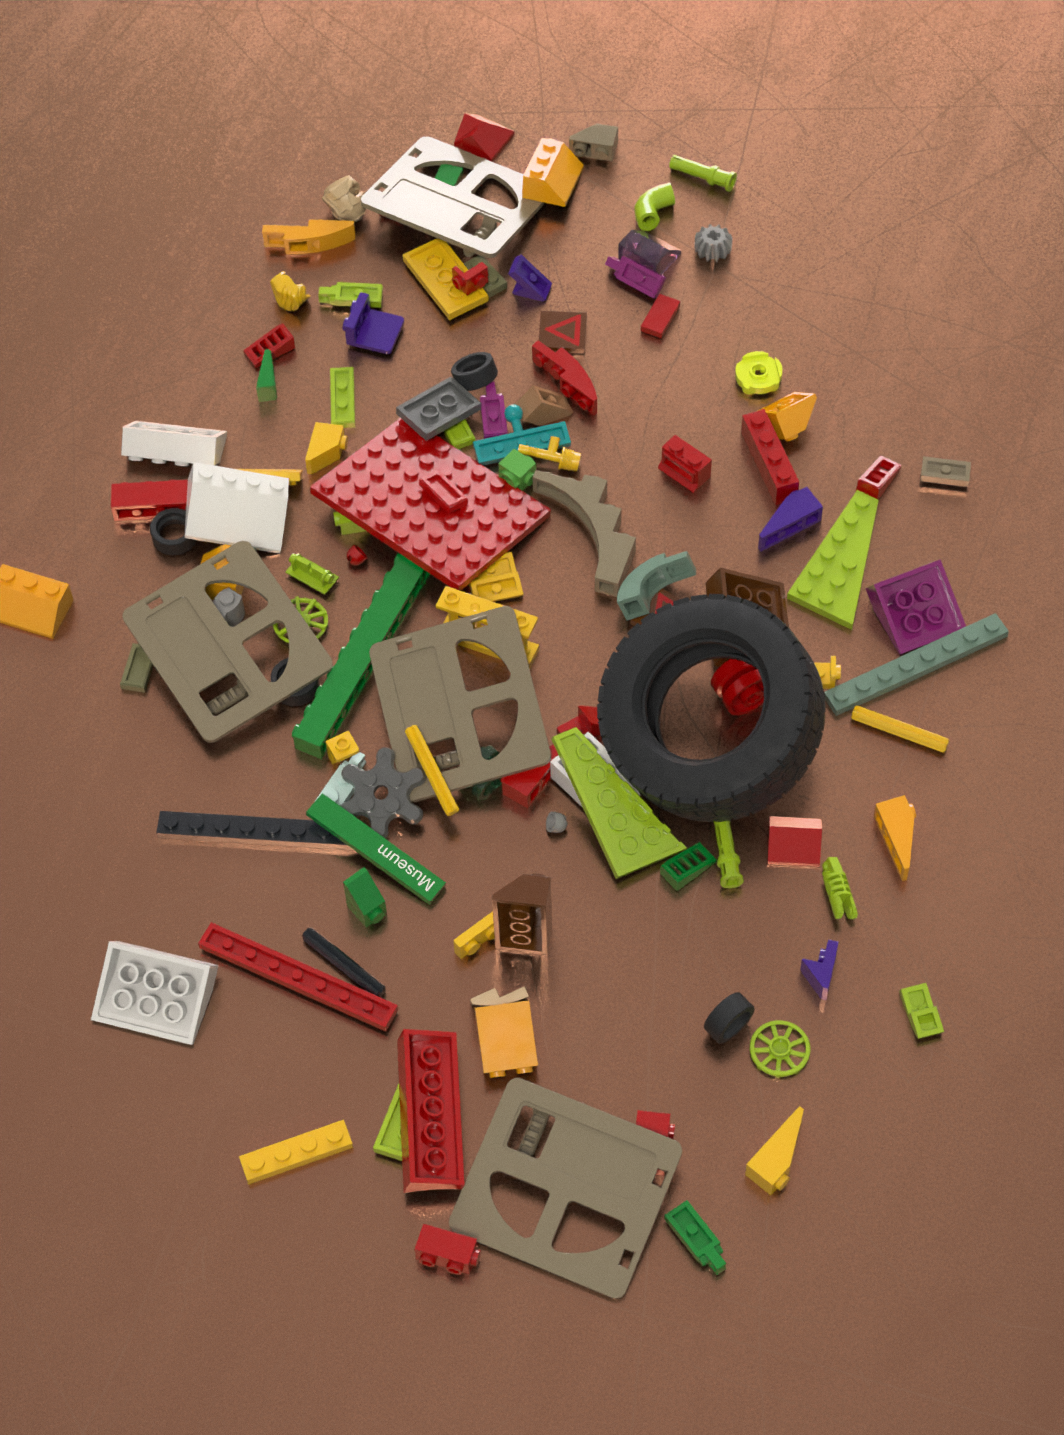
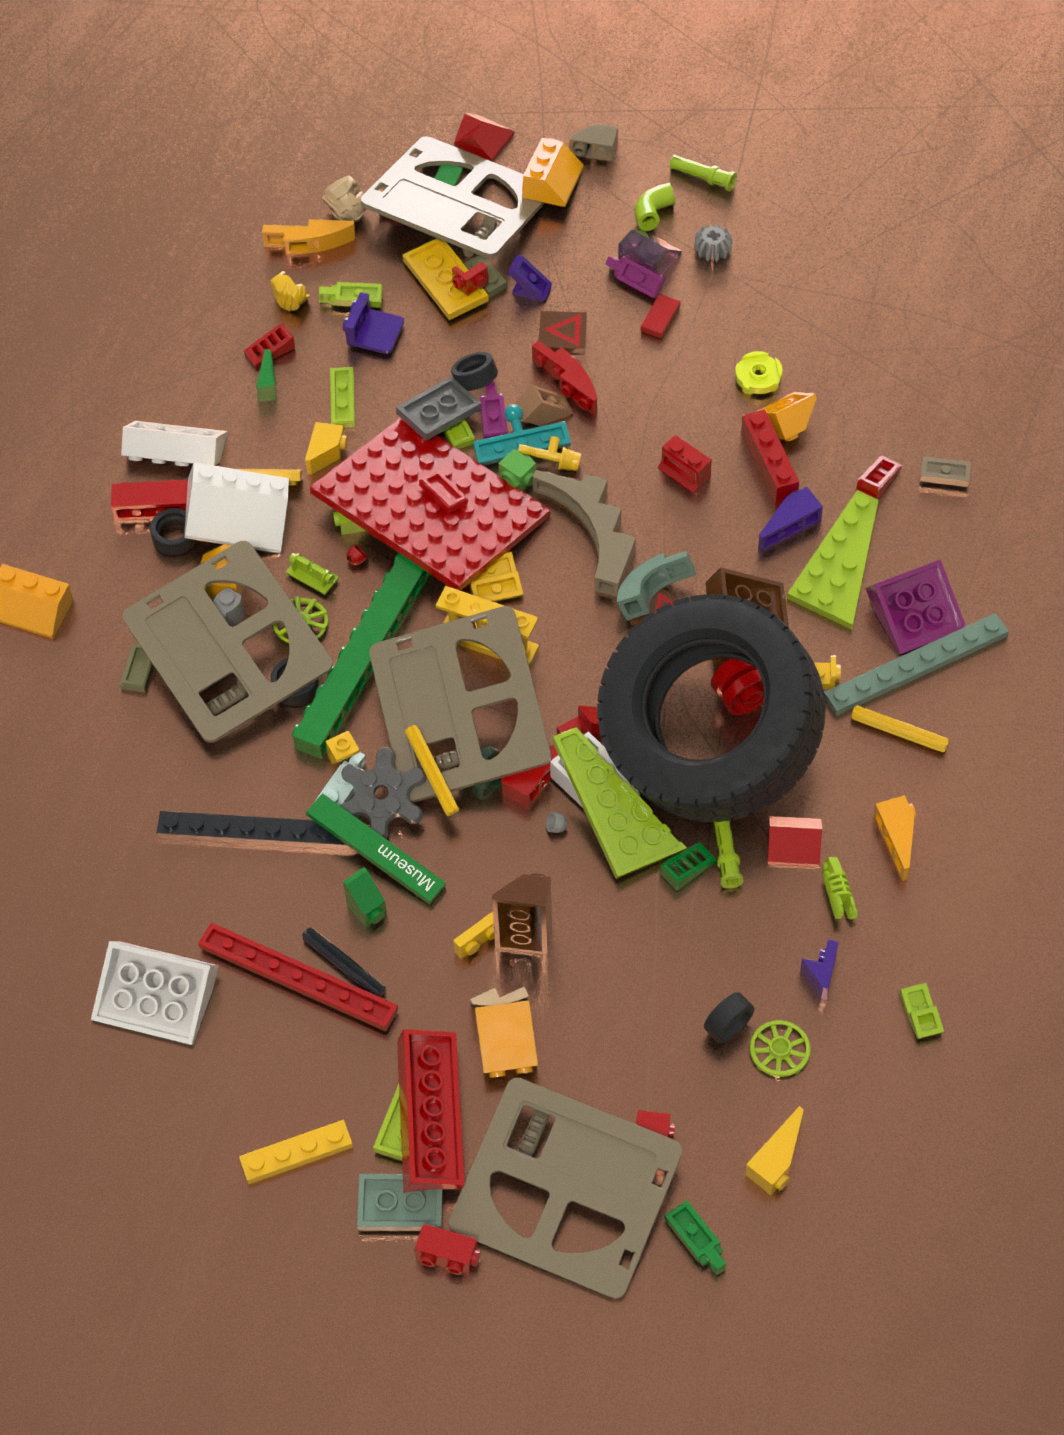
none -> sand green plate [357,1174,443,1231]

